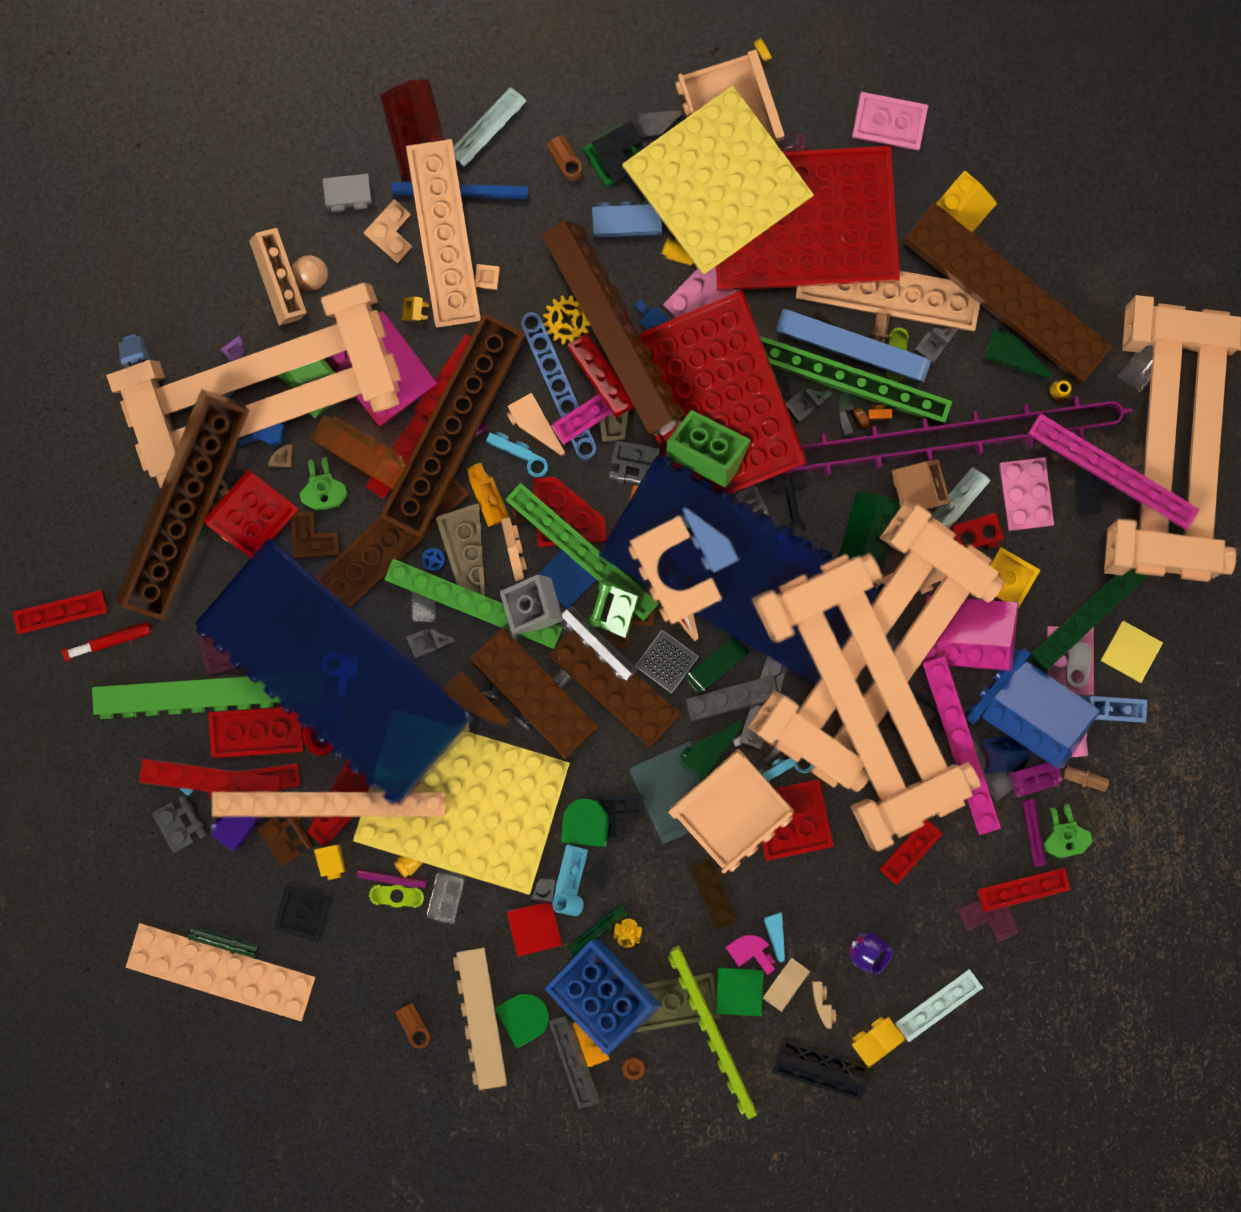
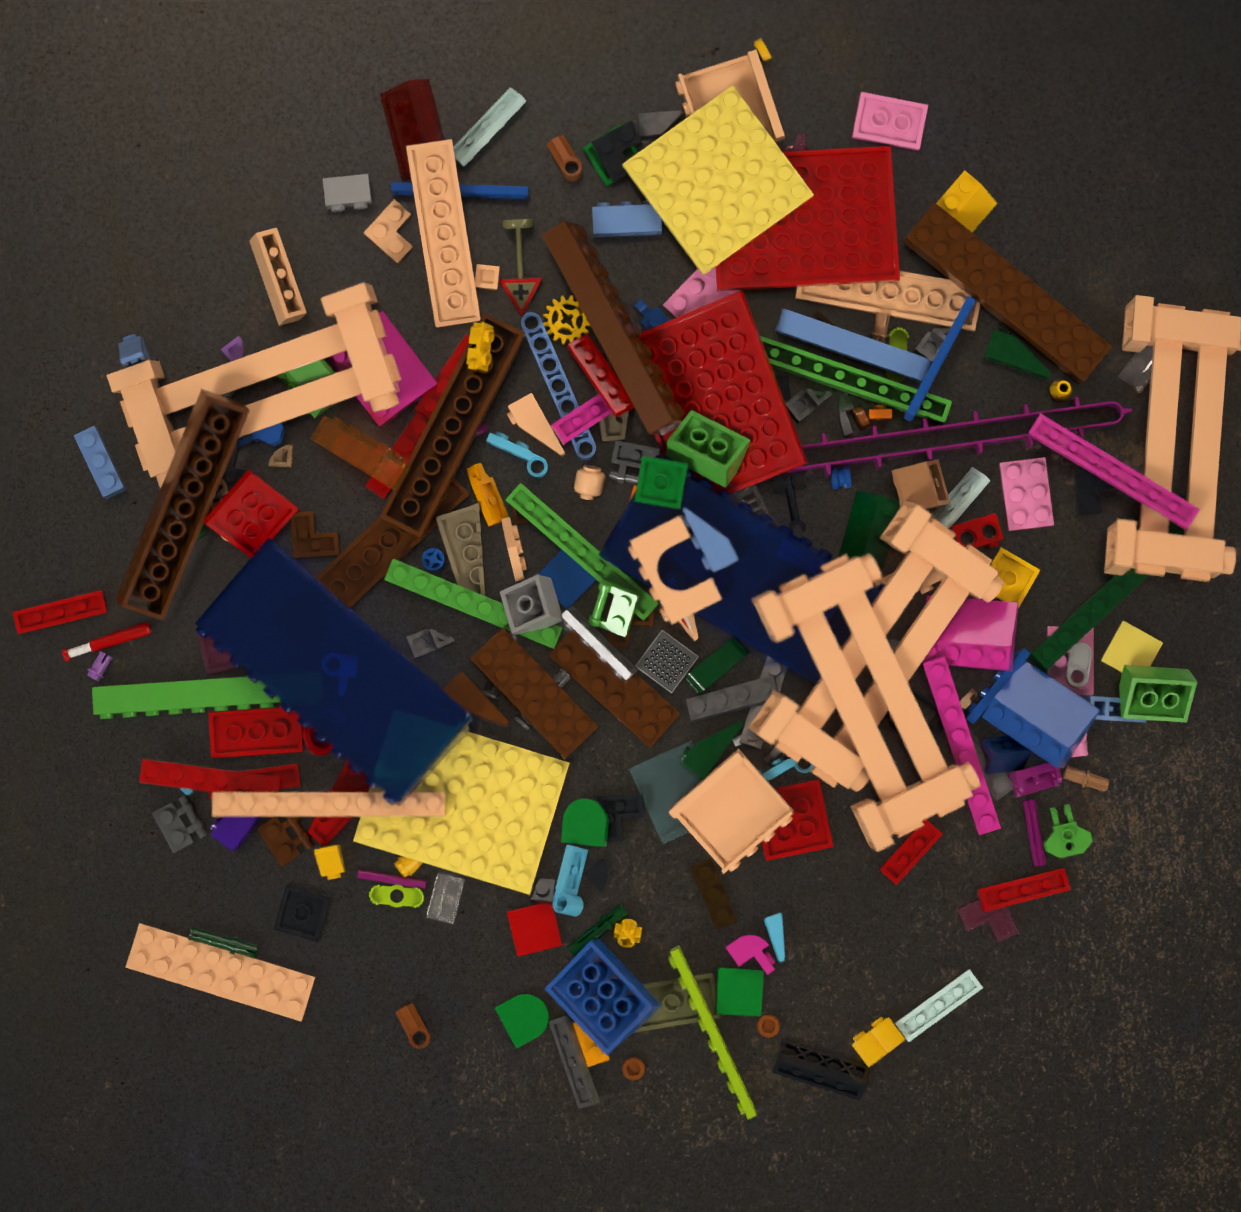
light nougat piece [291,255,328,292] -> none
bright green hinge [300,457,348,511] -> none
yellow tile [402,297,429,322] -> none
clear slope [412,591,435,622] -> none
tan brick [453,947,507,1090] -> none
red plate [532,477,607,547] -> none
yellow cone [661,237,693,266] -> none
tan slope [763,958,810,1012] -> none
tan slope [812,981,836,1028] -> none
dark purple helmet [849,932,893,975] -> none
none -> medium blue brick [73,426,127,499]
none -> medium lavender pin [87,651,113,682]
none -> yellow hinge [466,322,494,372]
none -> olive piece [499,218,543,317]
none -> light nougat head [574,465,606,500]
none -> green tile [635,456,688,509]
none -> dark orange tile [757,1014,780,1038]
none -> blue wheel [831,465,851,490]
none -> blue tile [904,296,975,422]
none -> tan tile [960,688,978,709]
none -> bright green slope [1119,665,1197,722]

